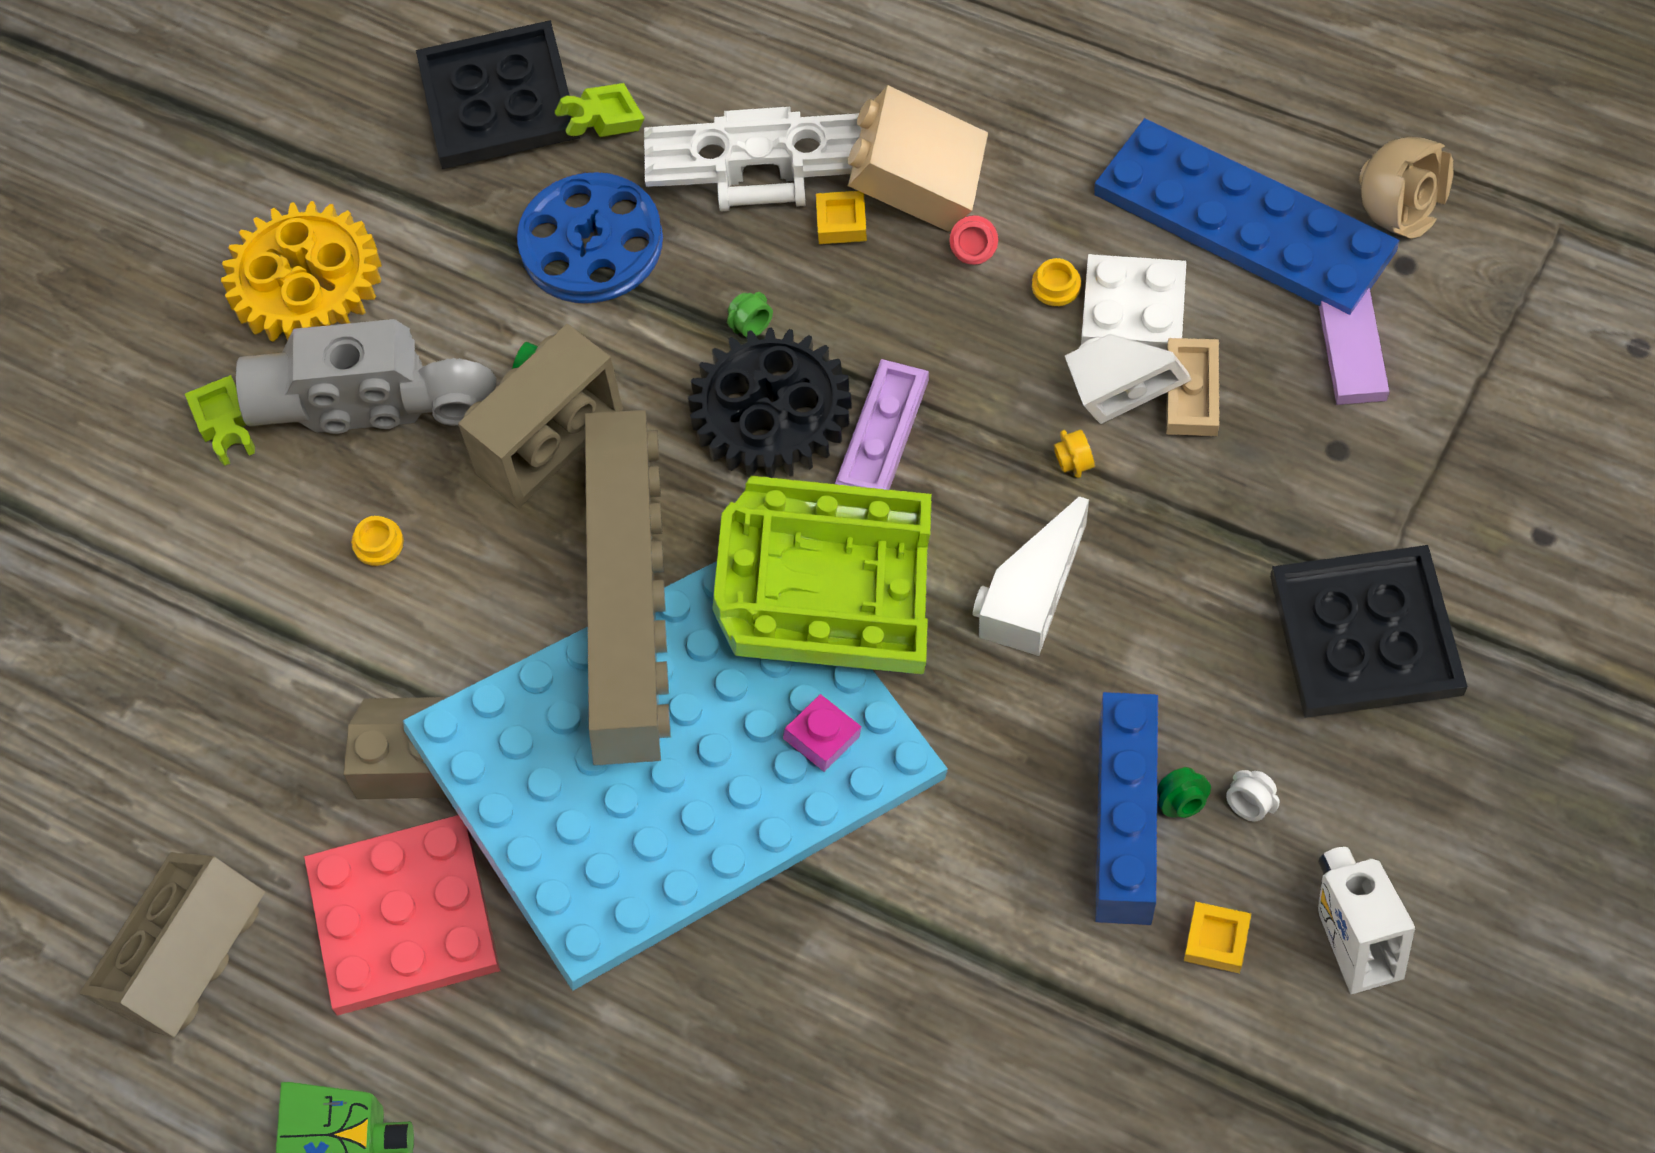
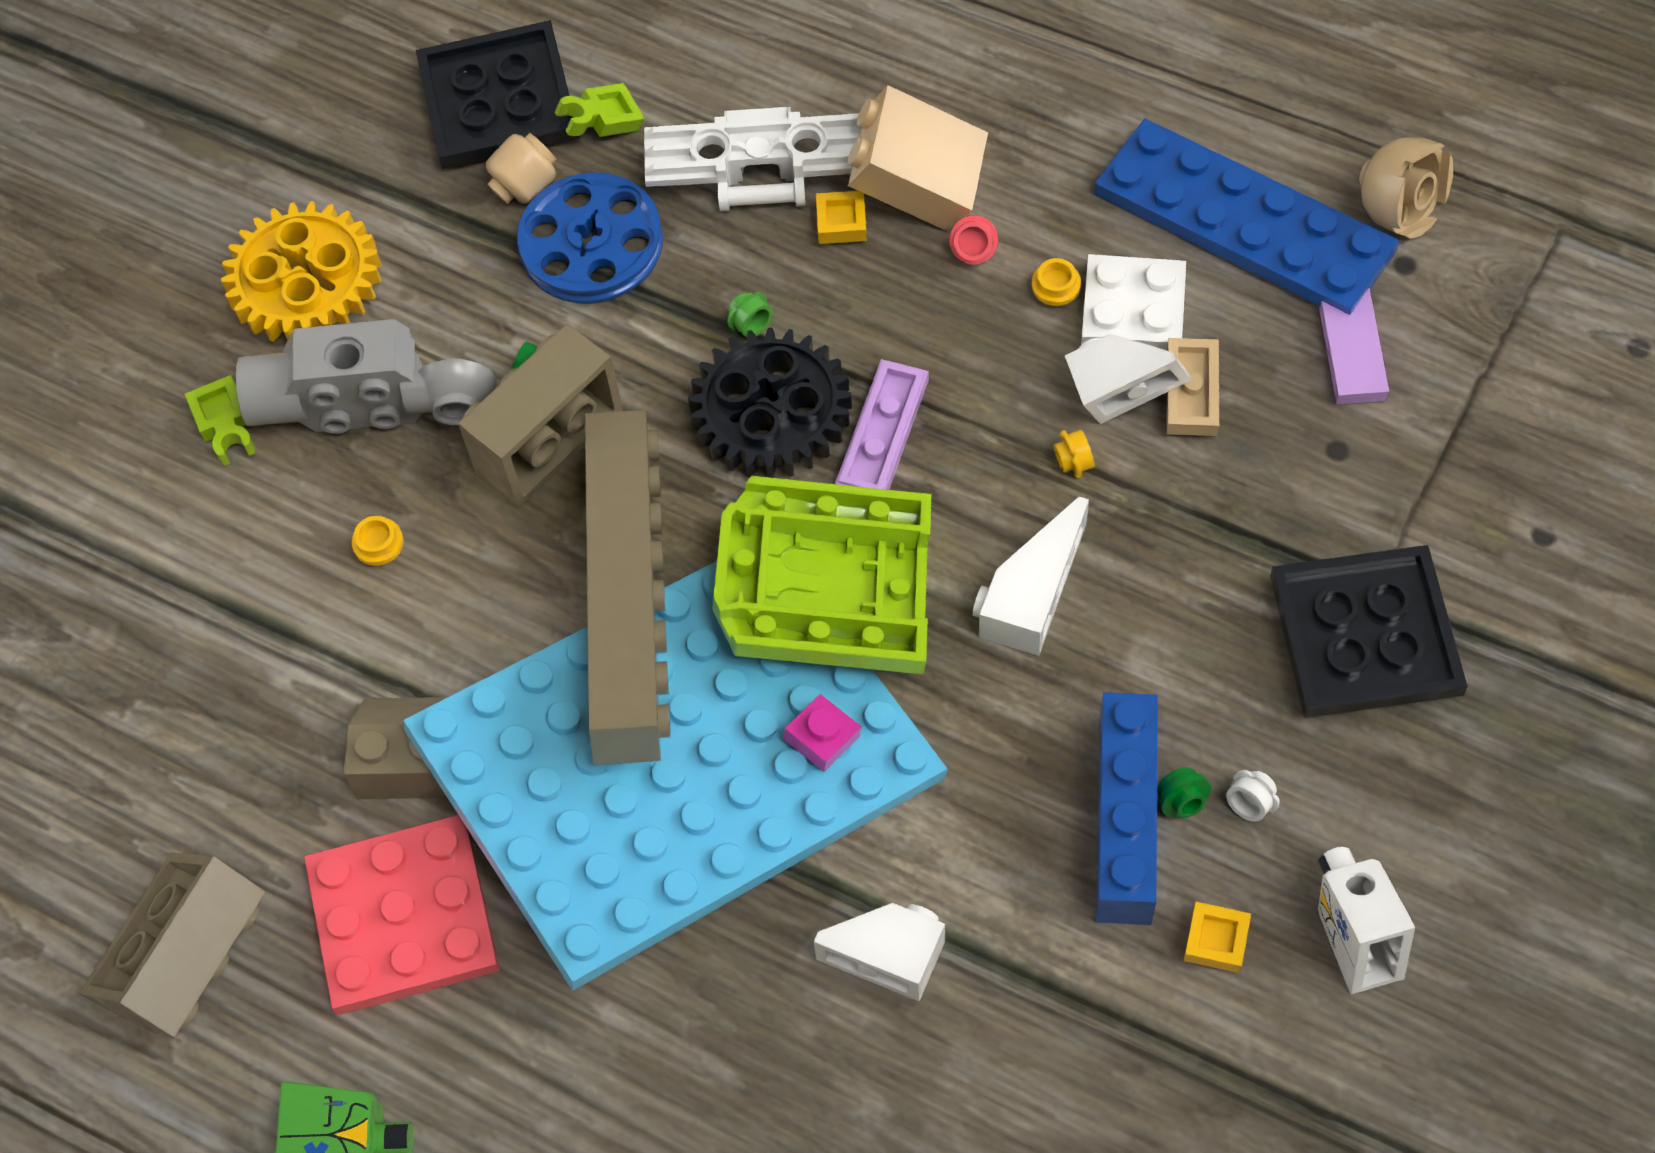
none -> tan head [486,133,557,204]
none -> white slope [814,903,945,1001]

